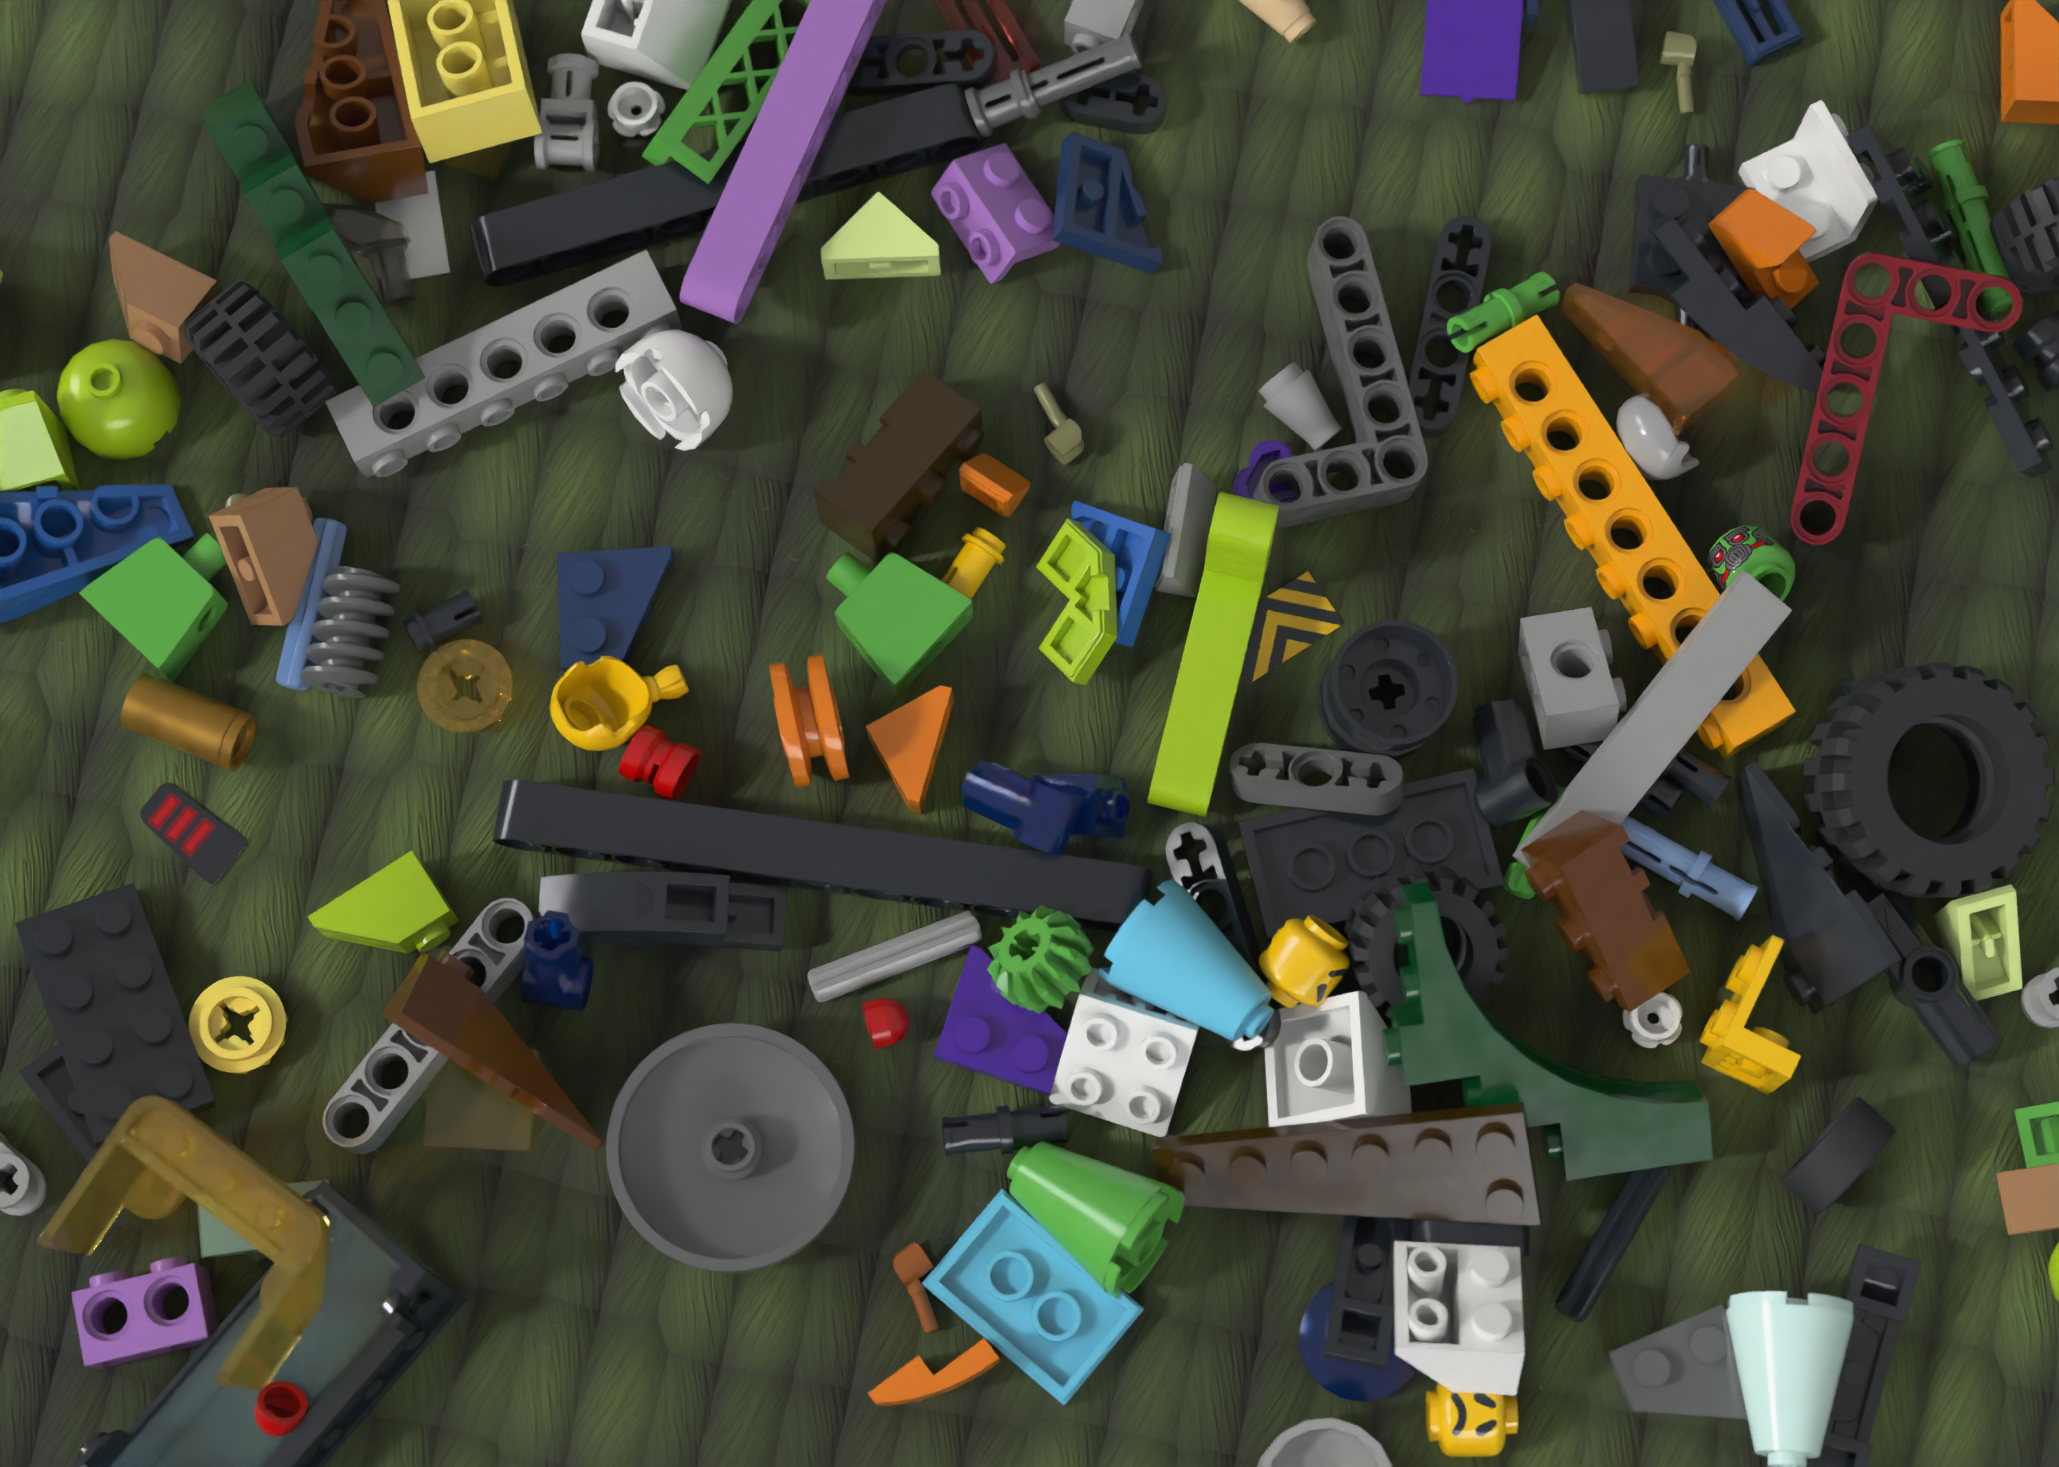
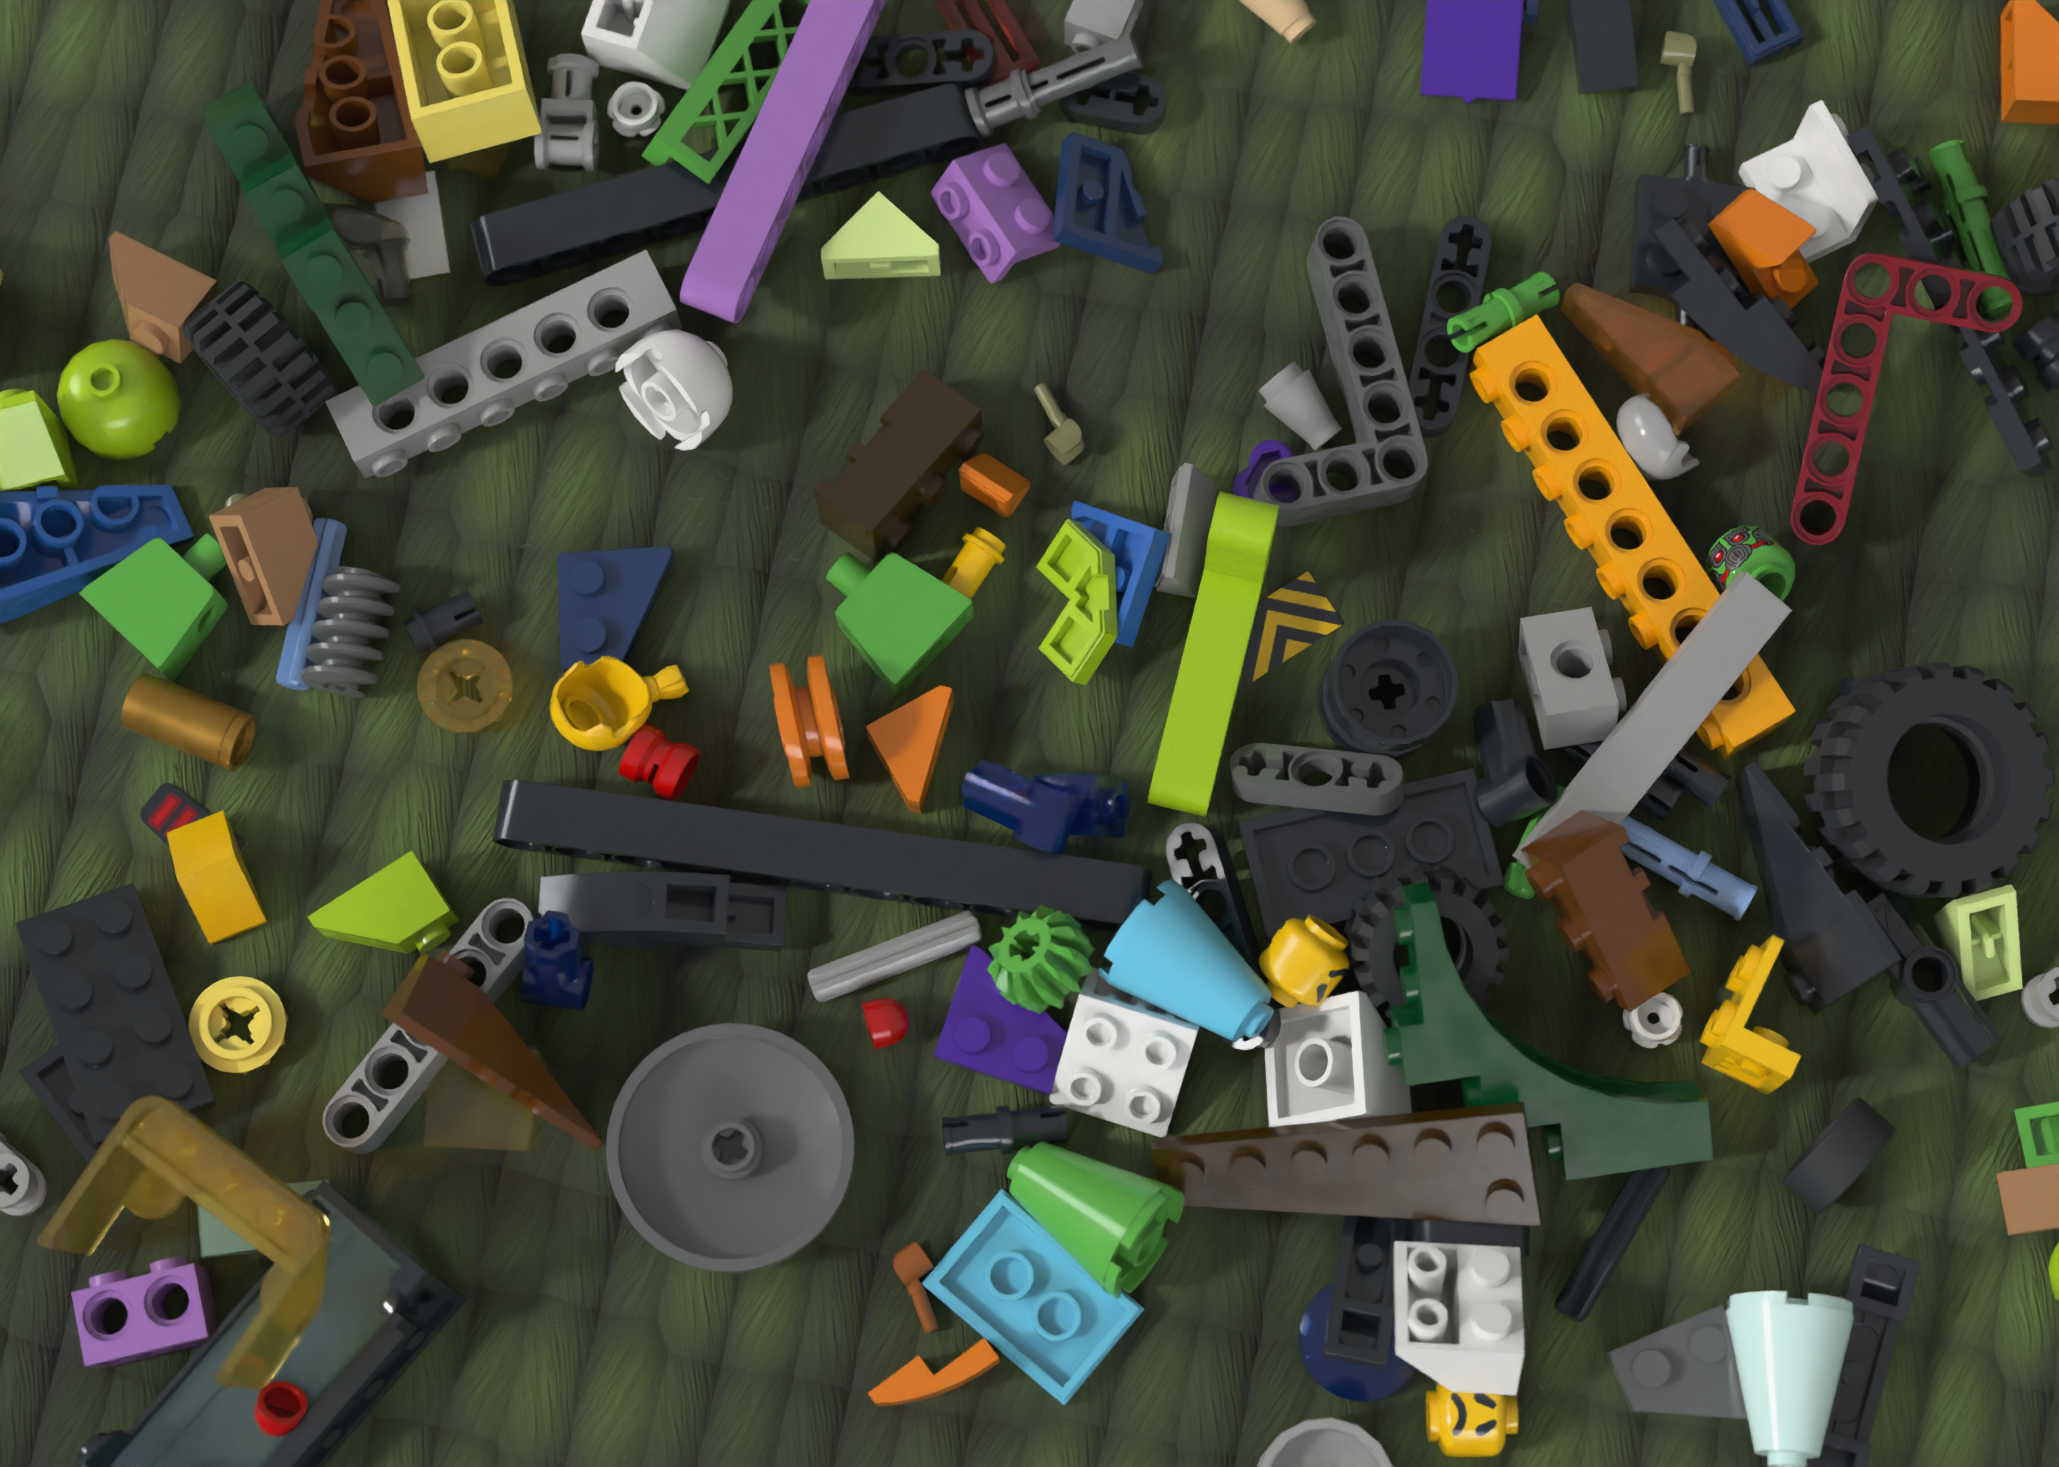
none -> yellow slope [167,810,268,945]

